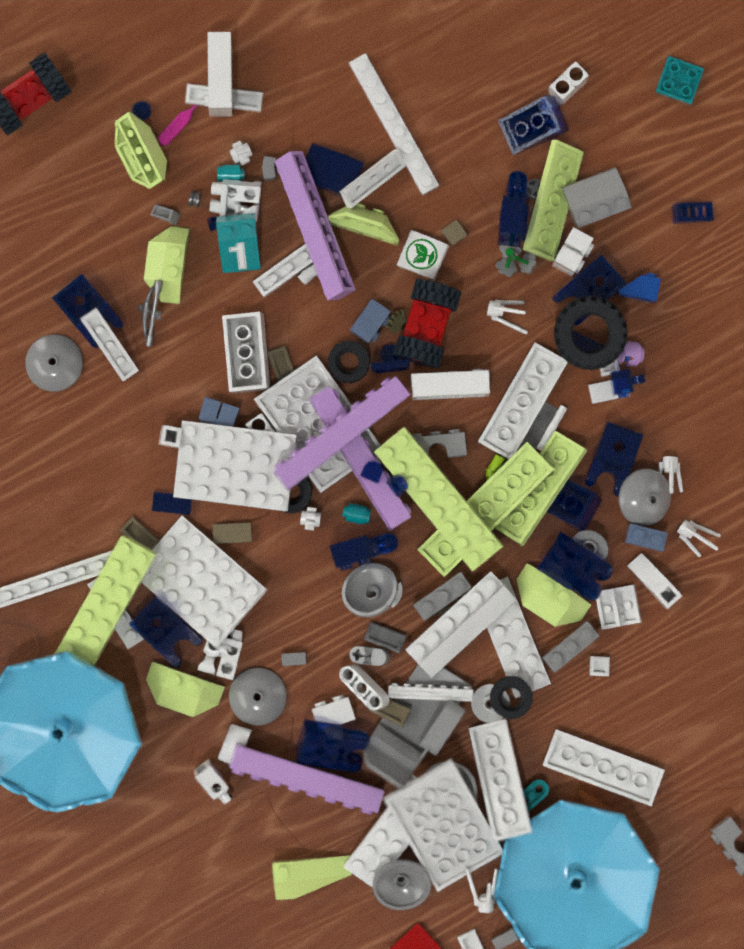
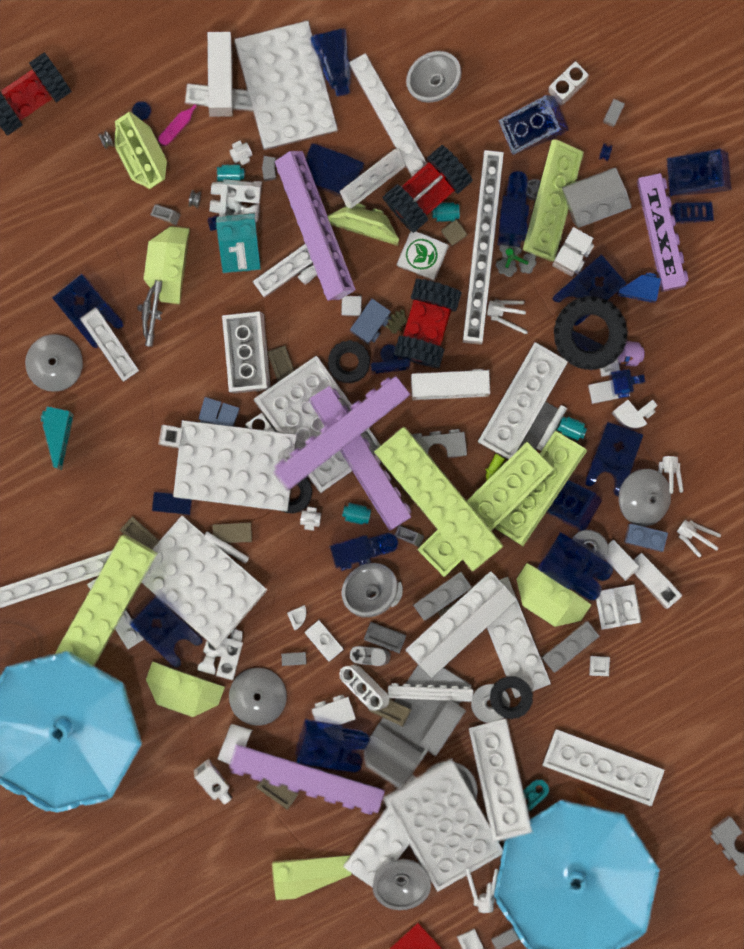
clear blue tile [360,461,383,484] -> none
clear blue tile [386,475,408,497] -> none
teal tile [655,56,704,105] -> none
none -> teal slope [41,407,74,470]
none -> flat silver bush [98,130,114,150]
none -> white piece [203,532,249,564]
none -> white plate [234,21,337,150]
none -> dark tan tile [256,778,299,810]
none -> white tile [287,605,306,630]
none -> white plate [304,620,344,661]
none -> clear blue piece [309,28,351,97]
none -> white tile [342,296,361,316]
none -> plate [383,145,473,233]
none -> light grey piece [394,525,424,547]
none -> light grey dish [406,51,462,103]
none -> teal brick [432,202,460,222]
none -> white brick [463,150,504,344]
none -> teal brick [557,416,587,441]
none -> clear blue bush [599,143,613,162]
none -> light grey piece [603,99,624,127]
none -> white tile [605,540,640,581]
none -> white brick [612,400,657,429]
none -> lavender brick [637,173,688,292]
none -> clear blue slope [667,149,732,196]

